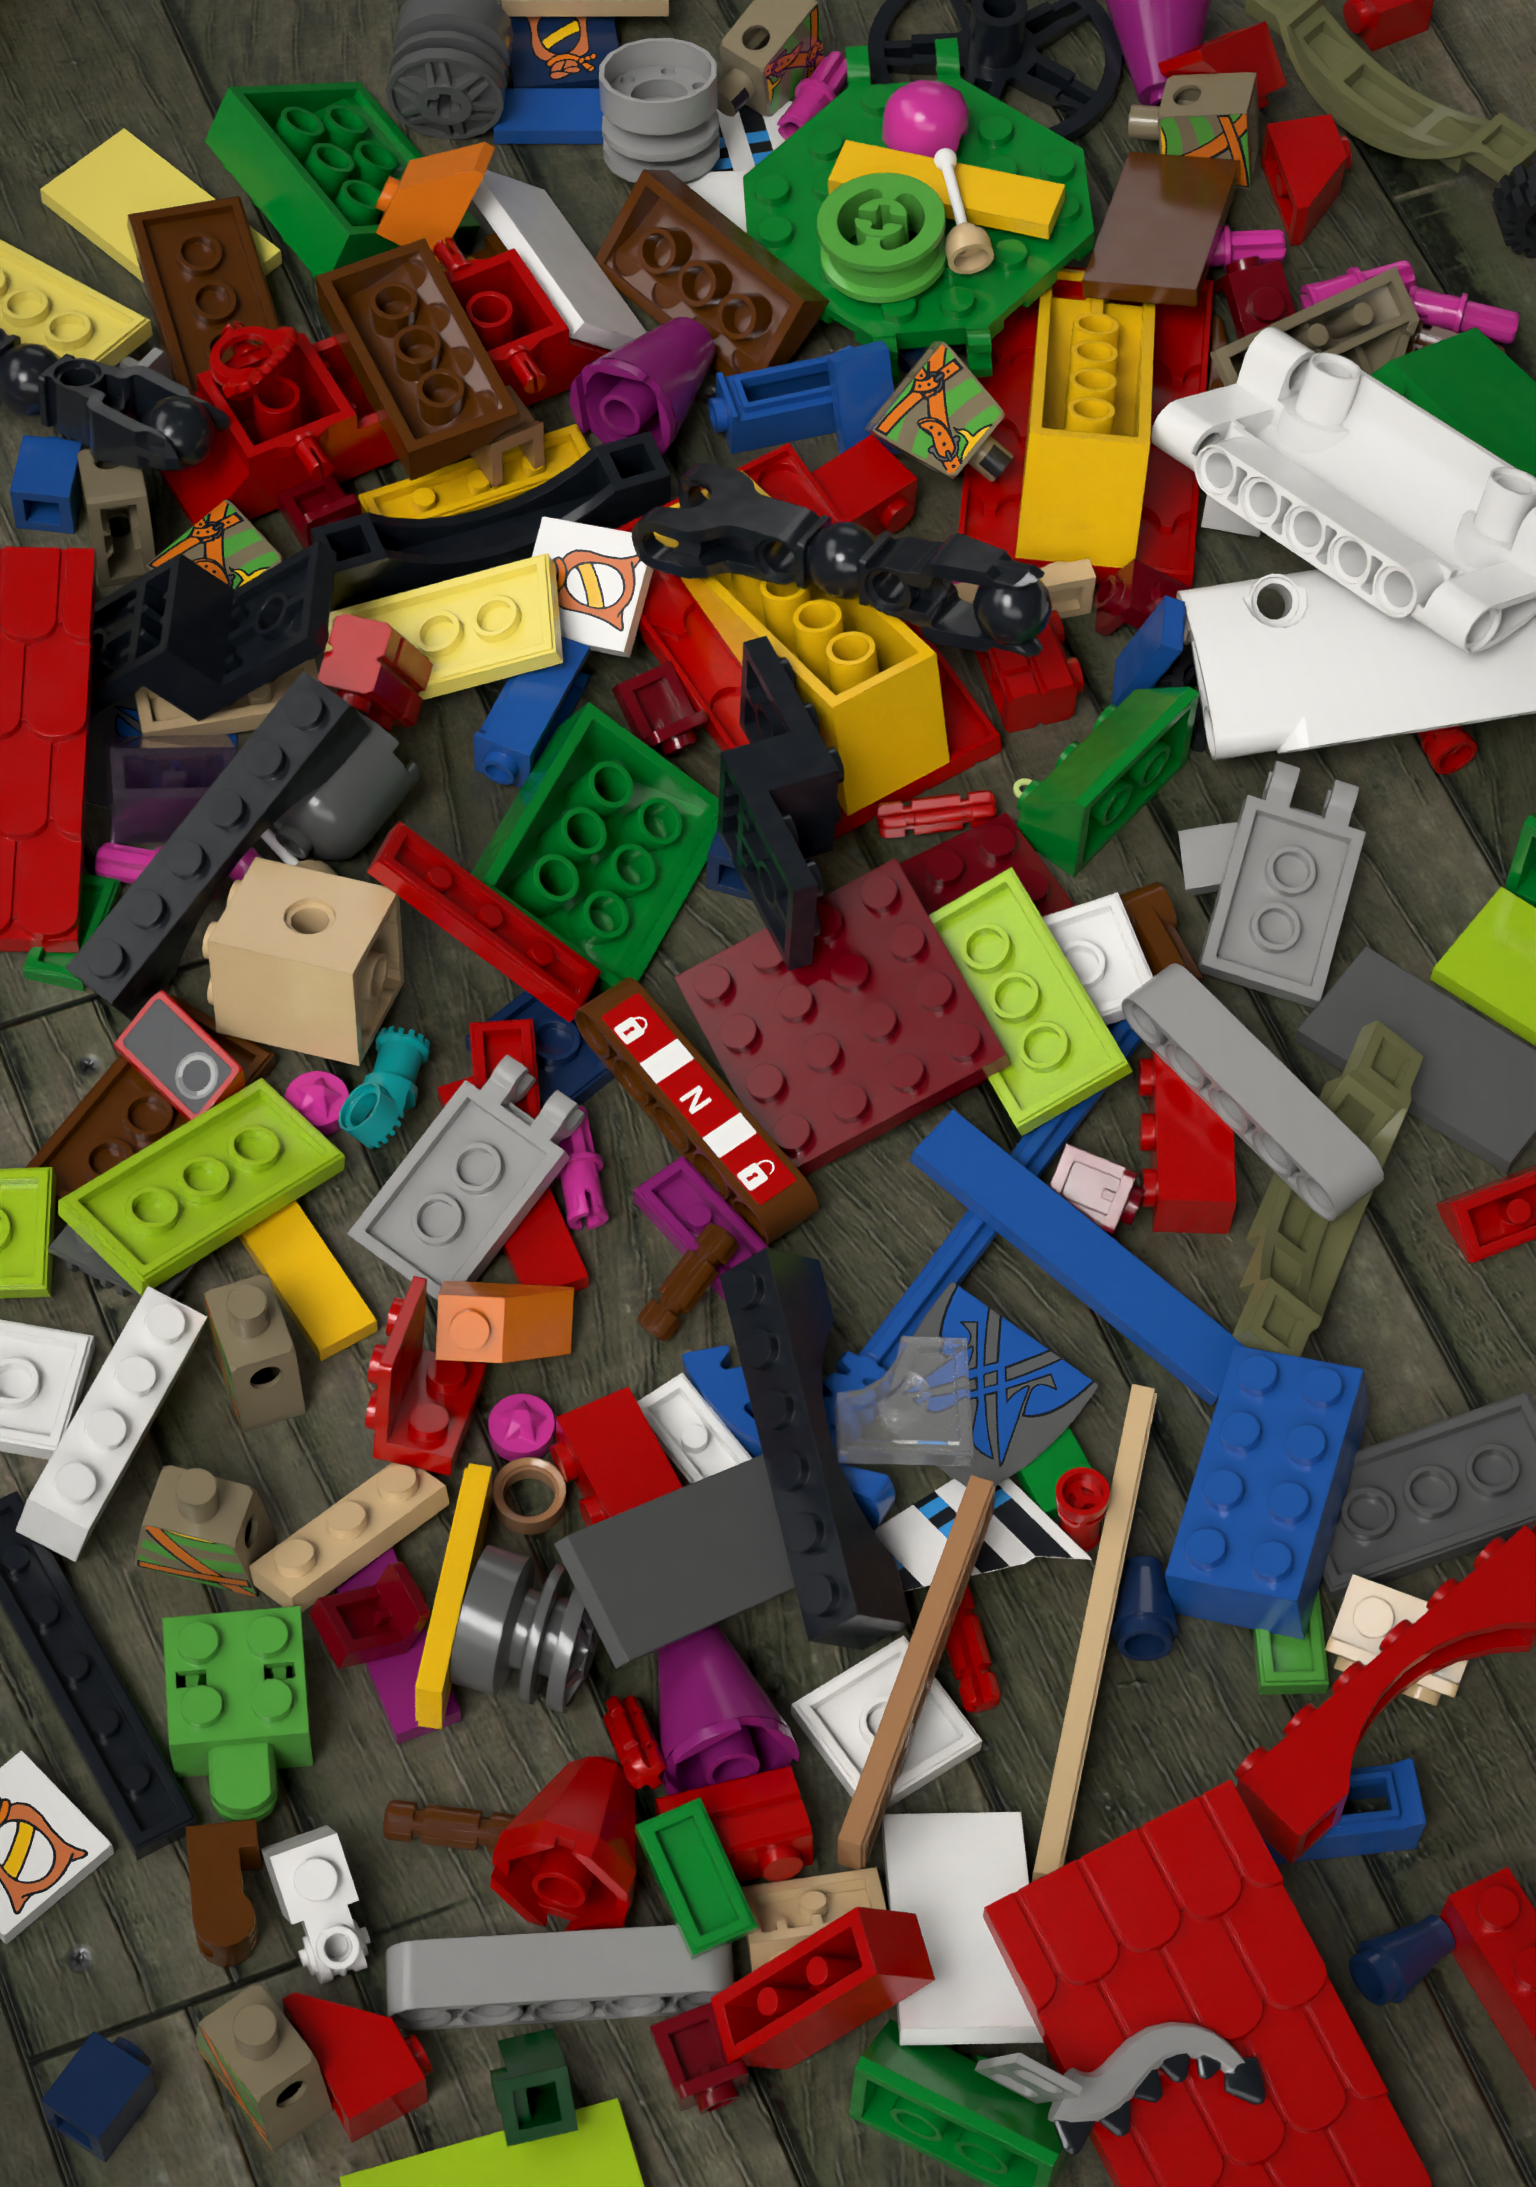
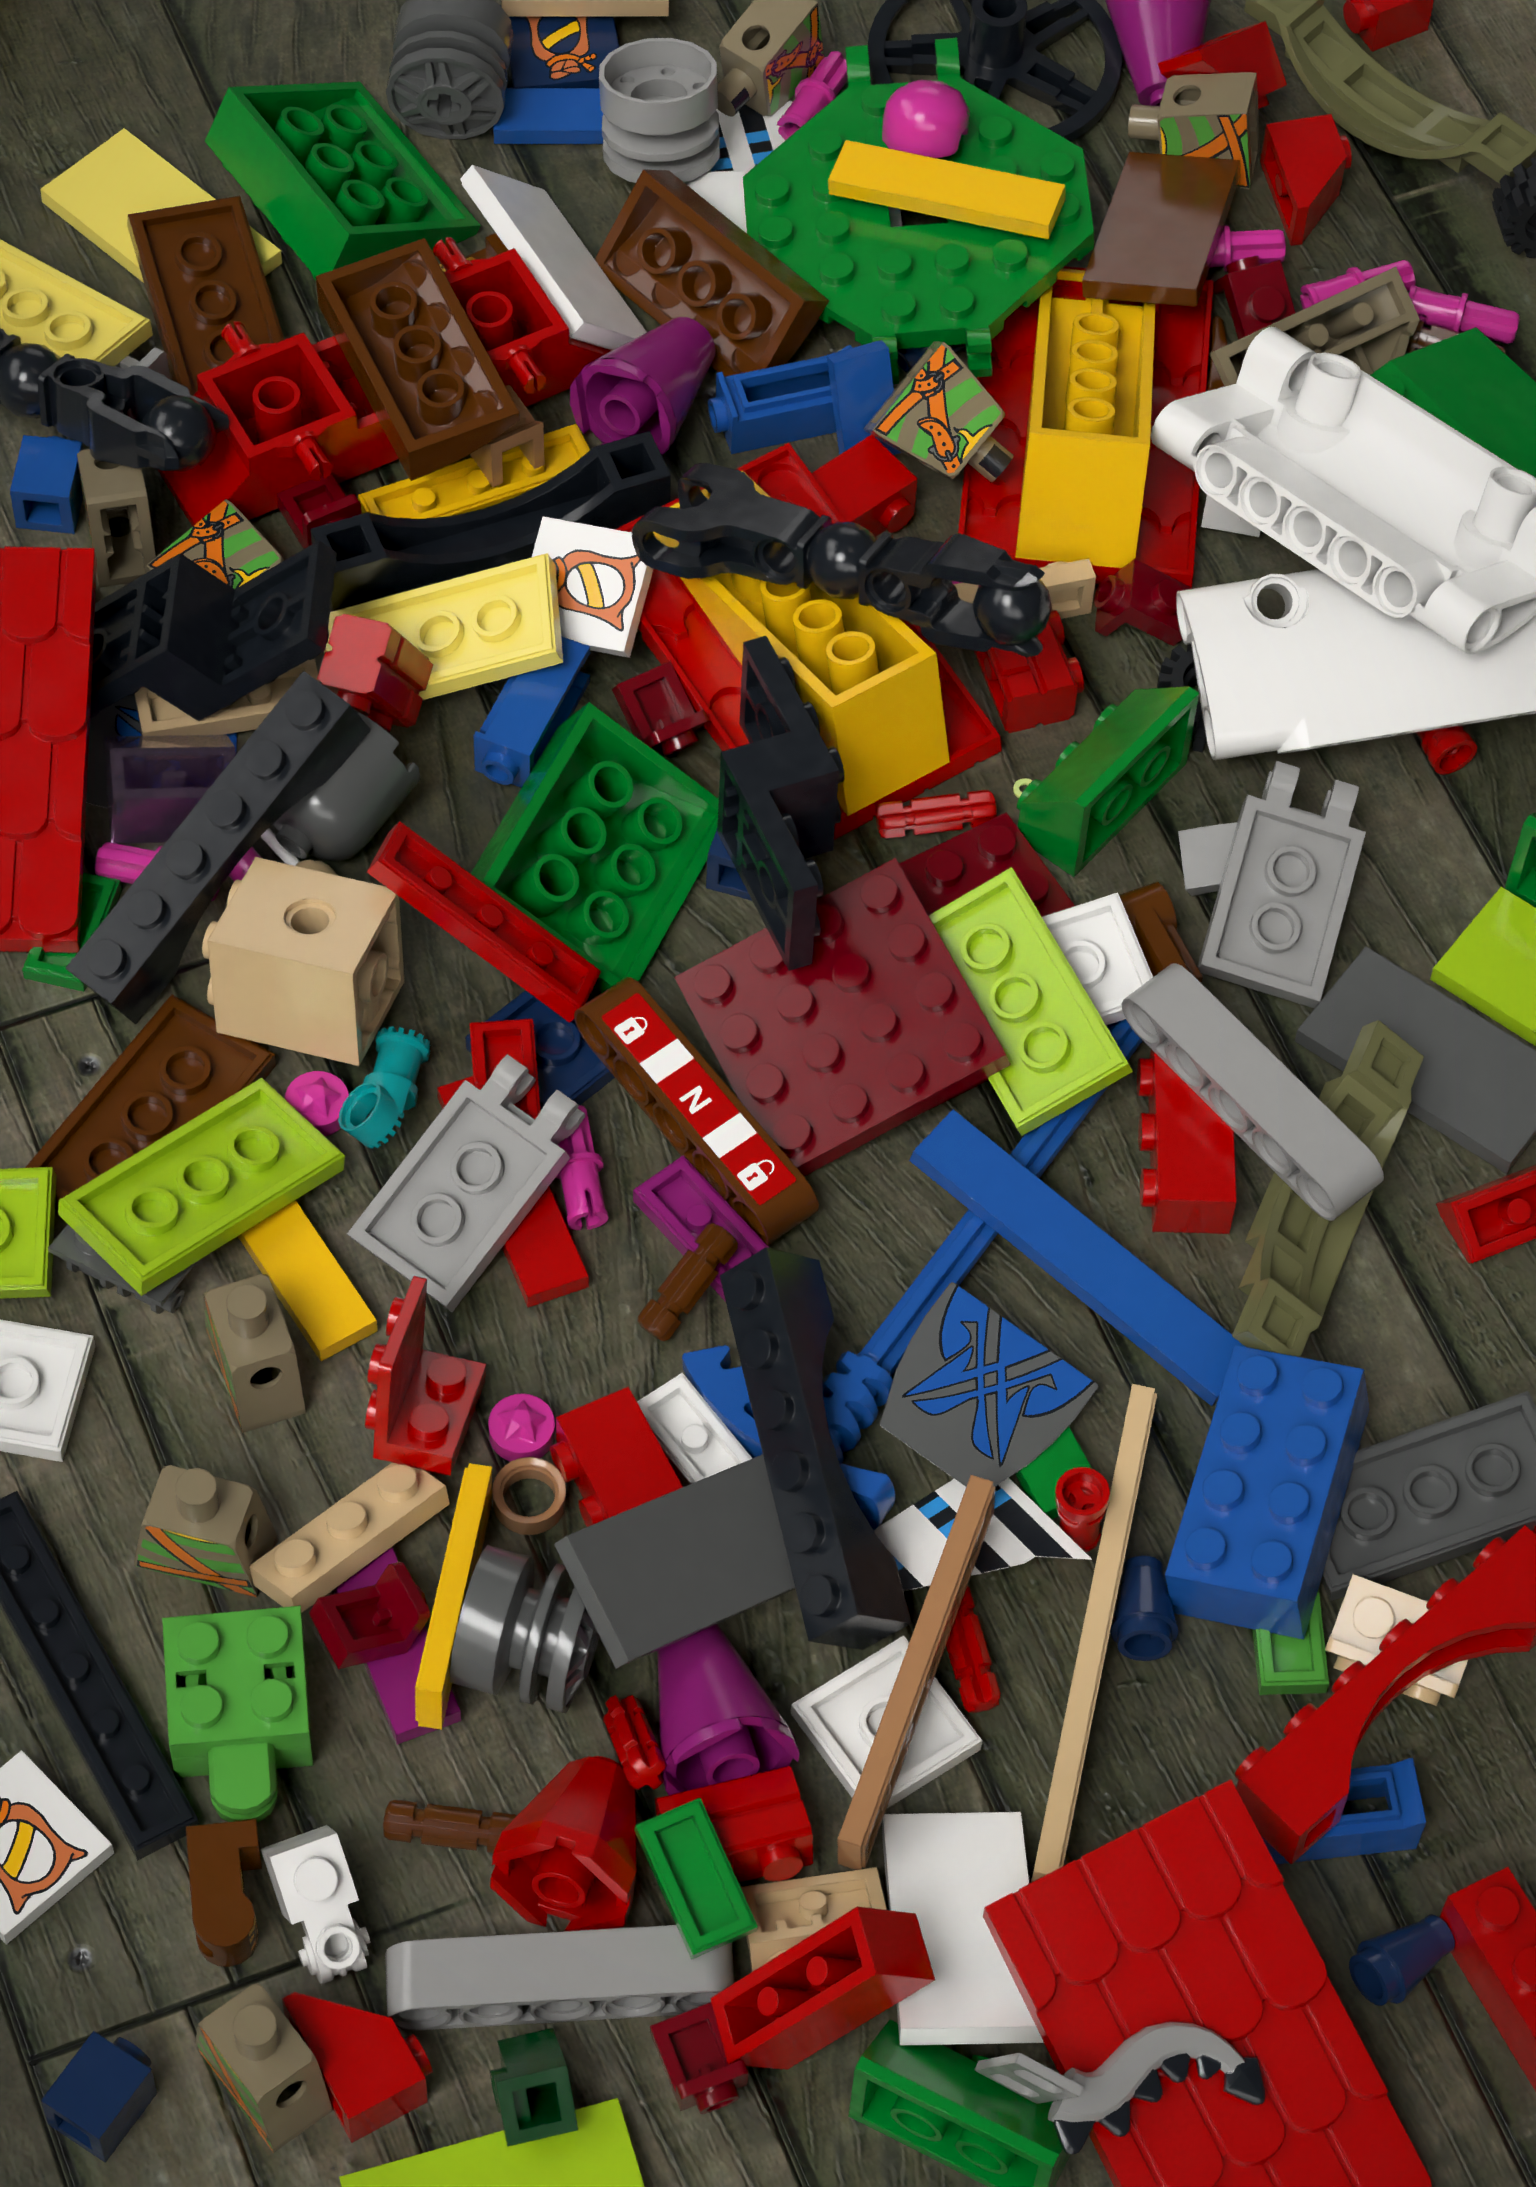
white brick [15,1286,207,1562] -> none
slope [114,990,246,1121] -> none
red piece [209,326,299,401] -> none
orange slope [375,142,495,263] -> none
orange slope [435,1280,574,1363] -> none
bright green wheel [817,173,947,303] -> none
clear tile [835,1336,974,1466] -> none
tan hinge [934,148,994,274] -> none
bracket [1049,1143,1145,1234] -> none
blue tile [1112,595,1186,706] -> none

